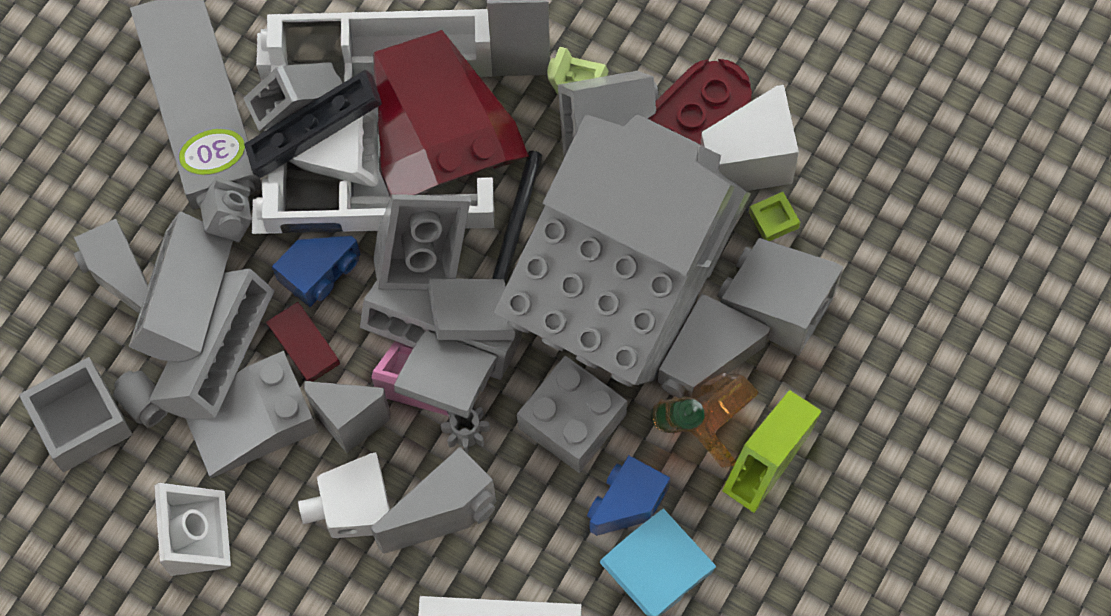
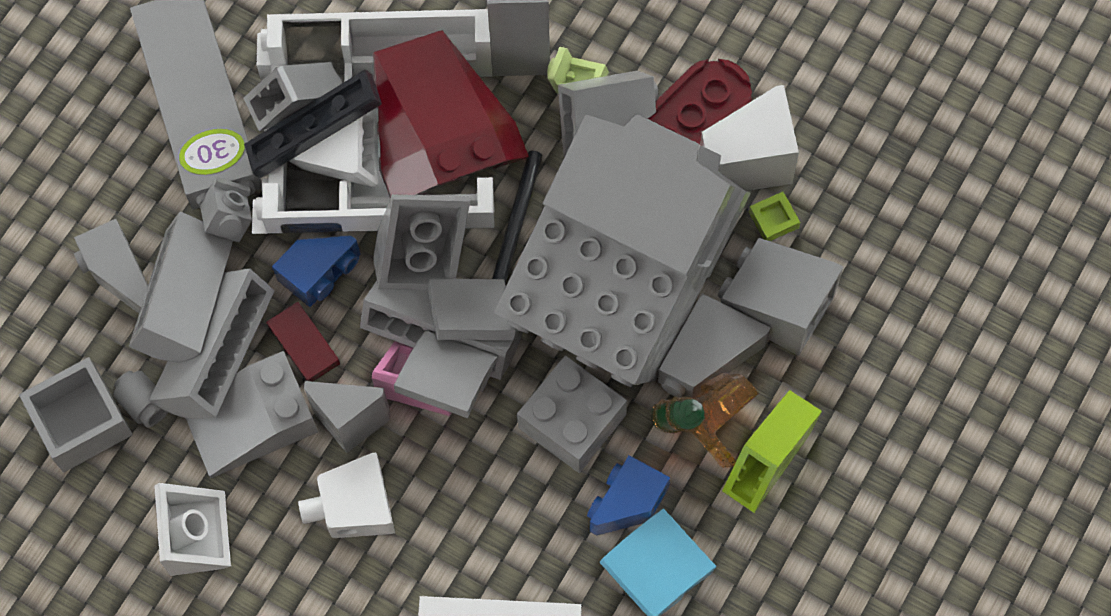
light grey slope [371,447,496,554] -> none
light grey gear [441,407,490,453] -> none

